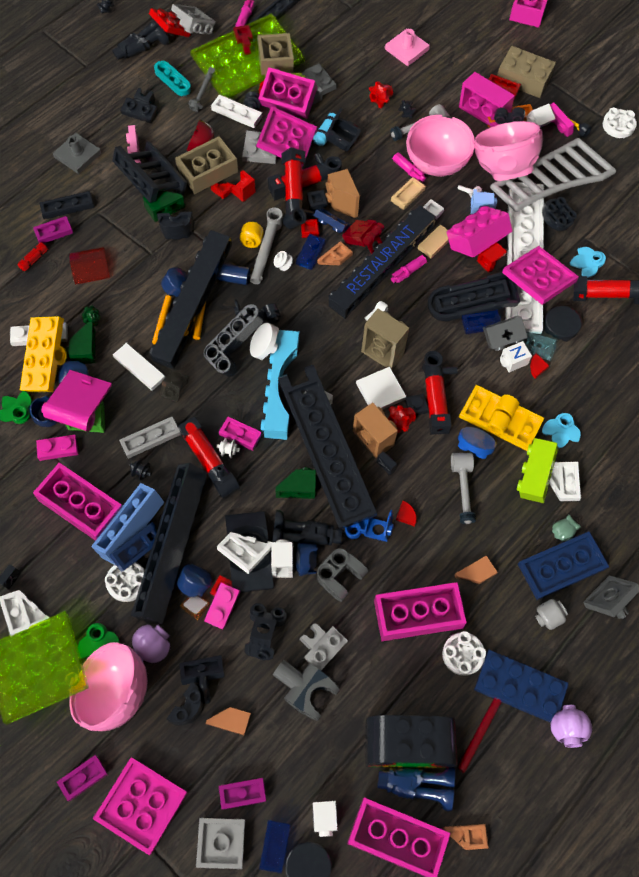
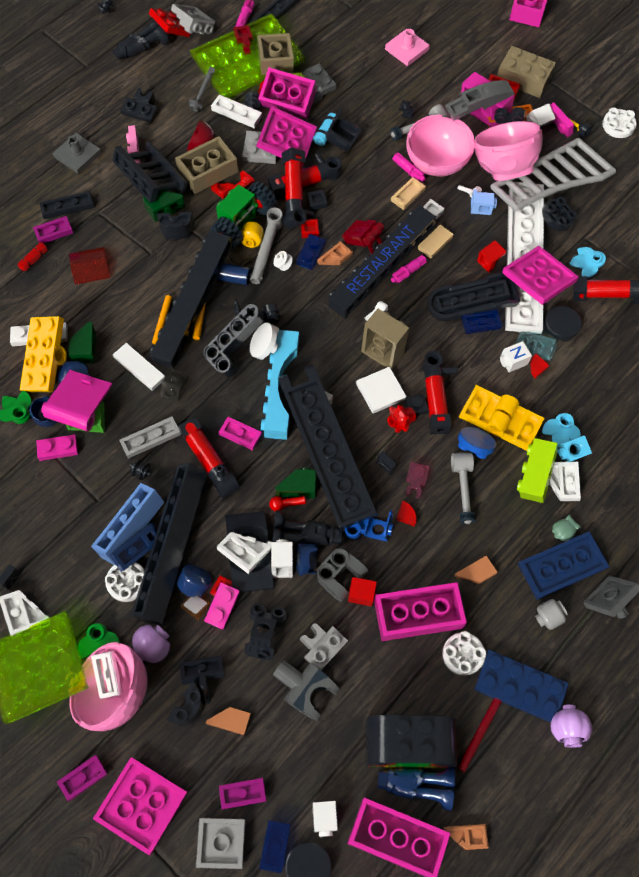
dark pink brick [33,463,122,541] -> none
dark green plant [82,305,101,326] -> none
teal plate [154,61,191,96] -> none
dark blue hair [161,267,188,298] -> none
white wheel [216,438,240,458] -> none
dark blue plate [314,209,351,233] -> none
medium nougat slope [325,169,360,218] -> none
medium nougat brick [353,403,397,459] -> none
red rock [369,81,393,108] -> none
dark pink brick [446,206,512,258] -> none
dark grey brick [483,316,528,351] -> none
none -> white tile [91,651,123,699]
none -> brick [210,182,277,251]
none -> red bar [269,496,307,512]
none -> red panel [348,577,376,606]
none -> clear pink plate [405,462,429,498]
none -> dark grey slope [446,80,514,121]
none -> medium azure brick [558,435,592,462]

